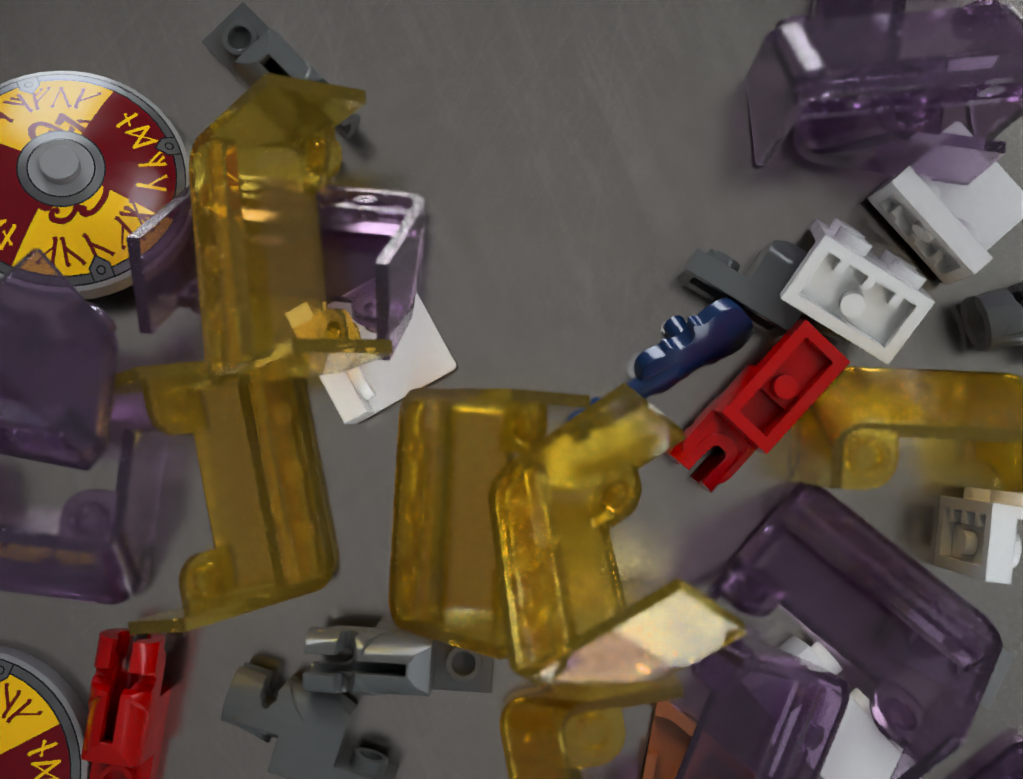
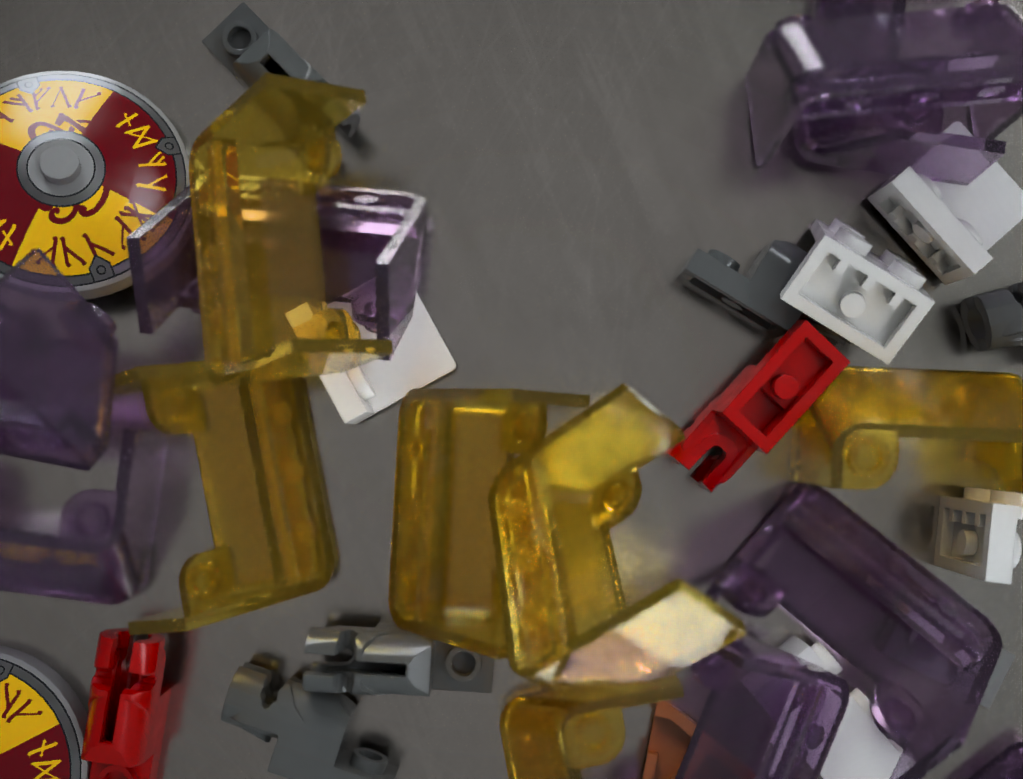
dark blue piece [565,298,754,438] -> none

